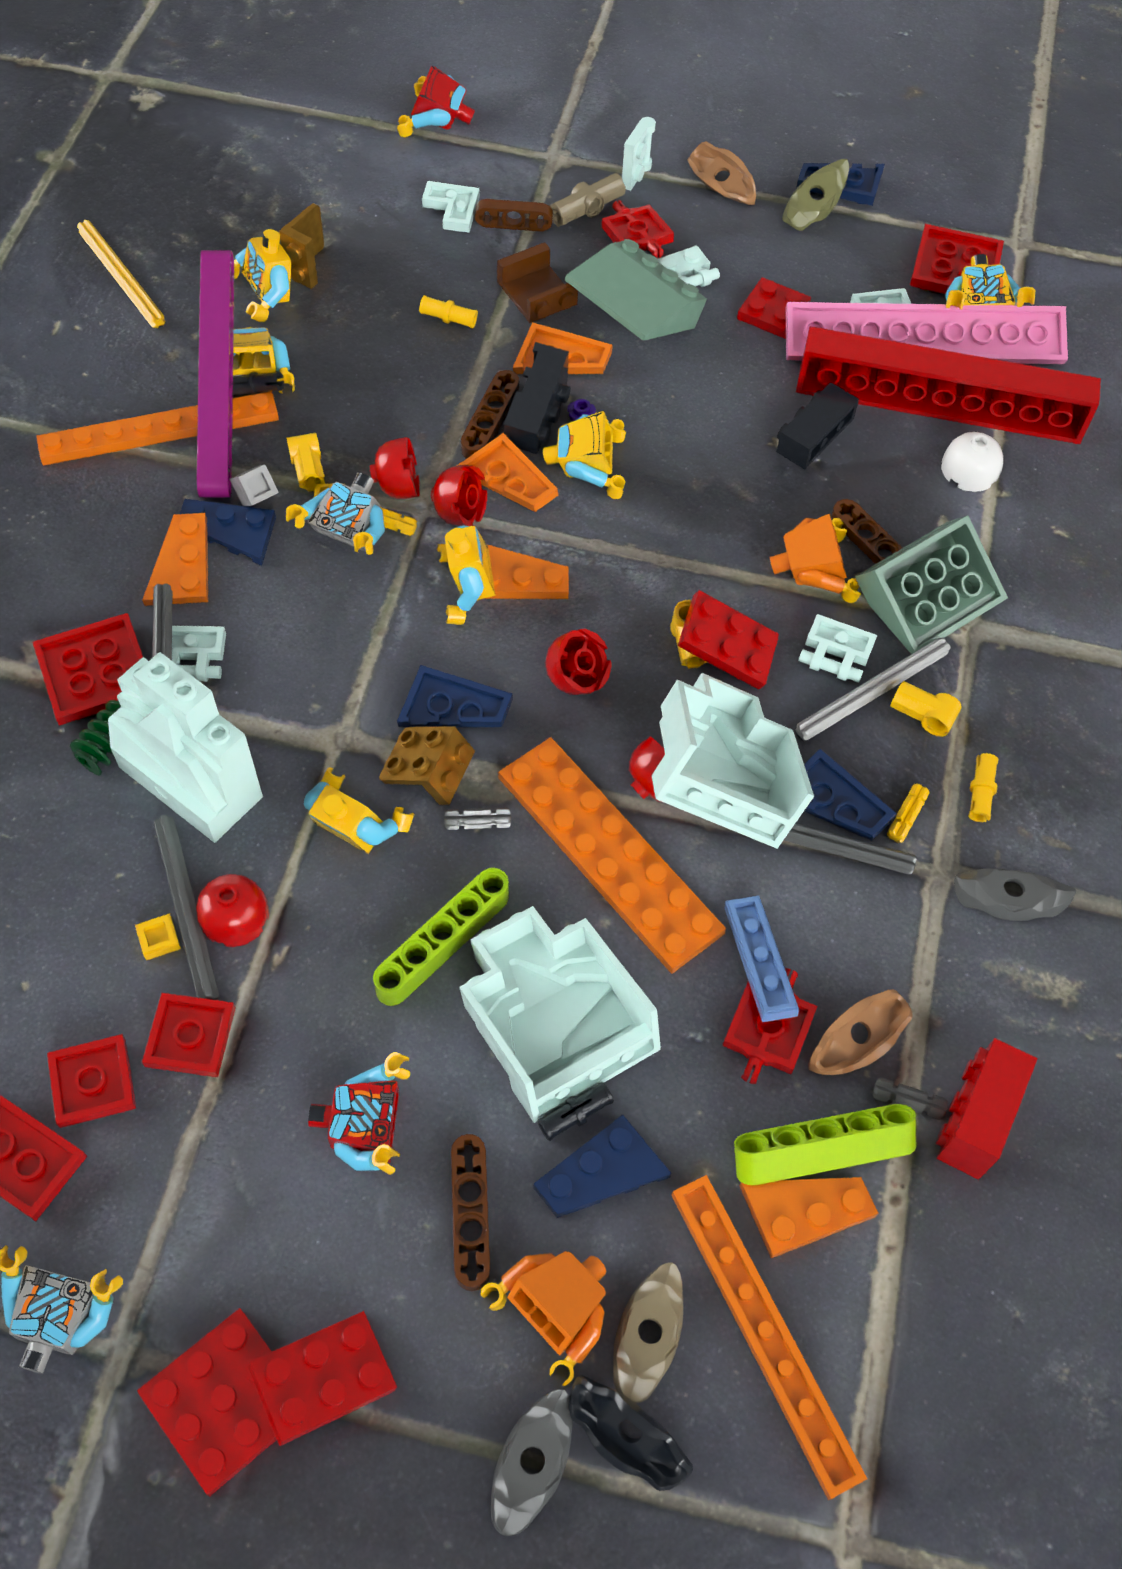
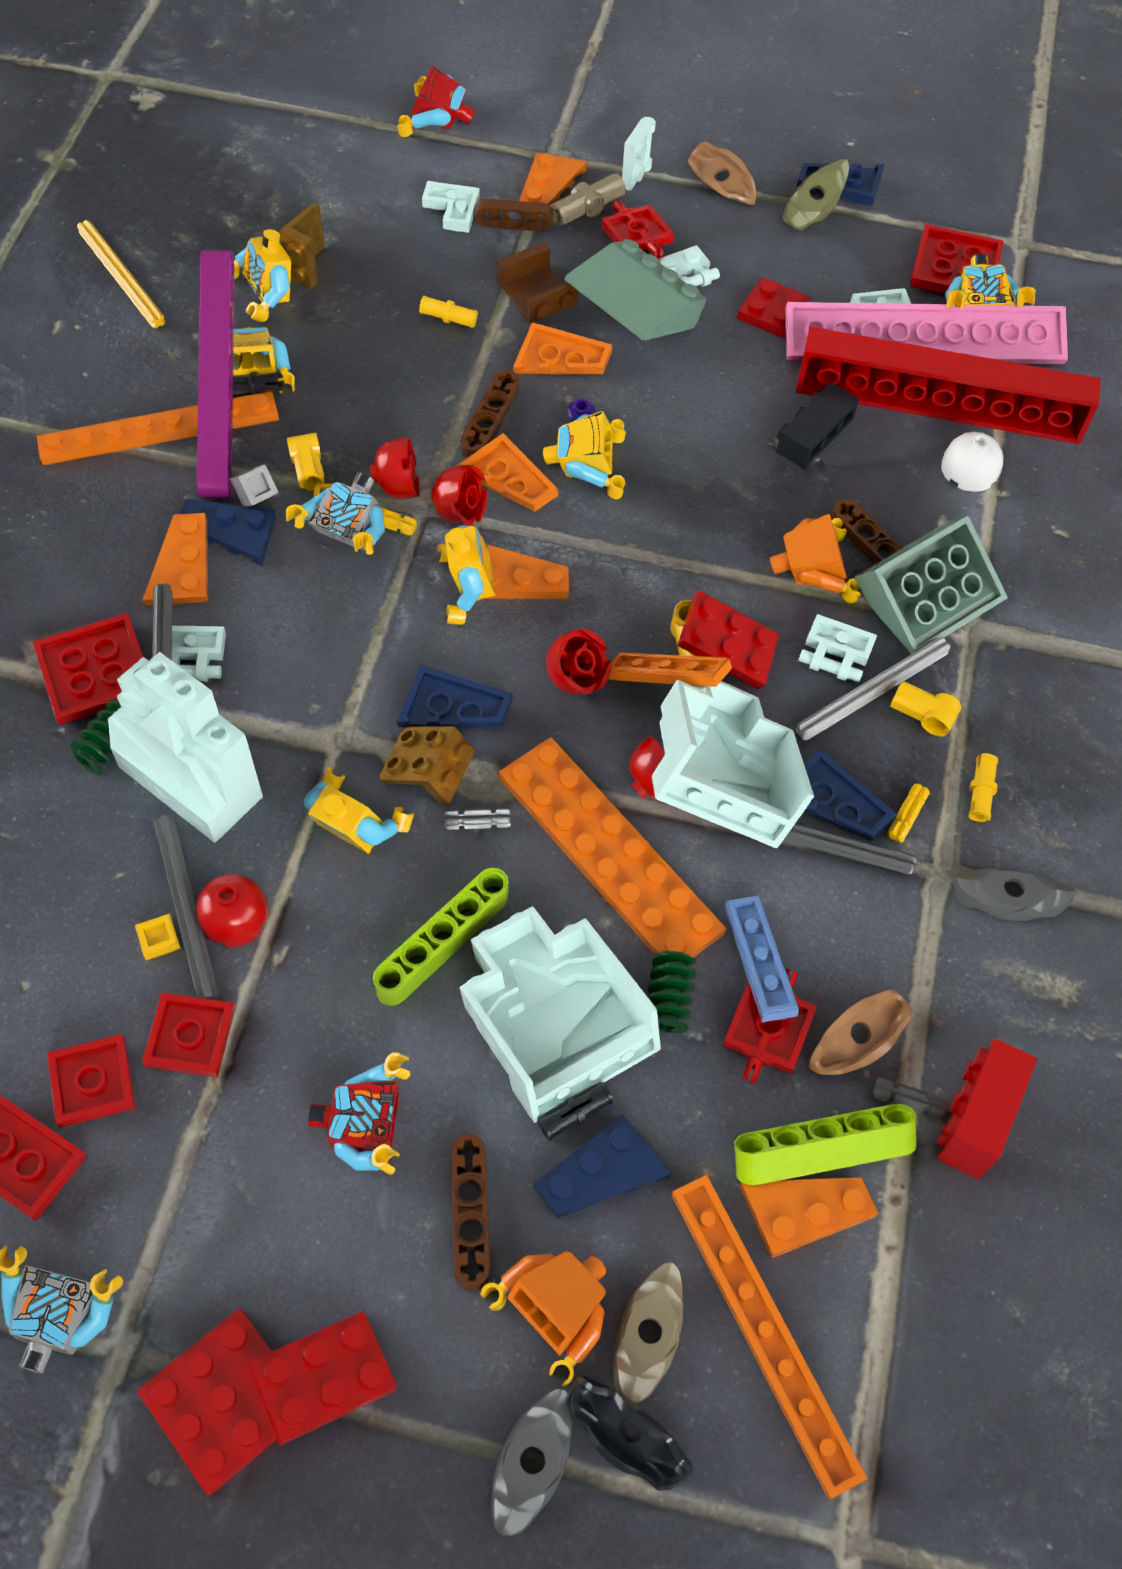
black wedge [504,342,571,454] -> none
none -> orange wing [519,152,587,217]
none -> orange tile [608,652,732,687]
none -> dark green piece [647,951,697,1034]

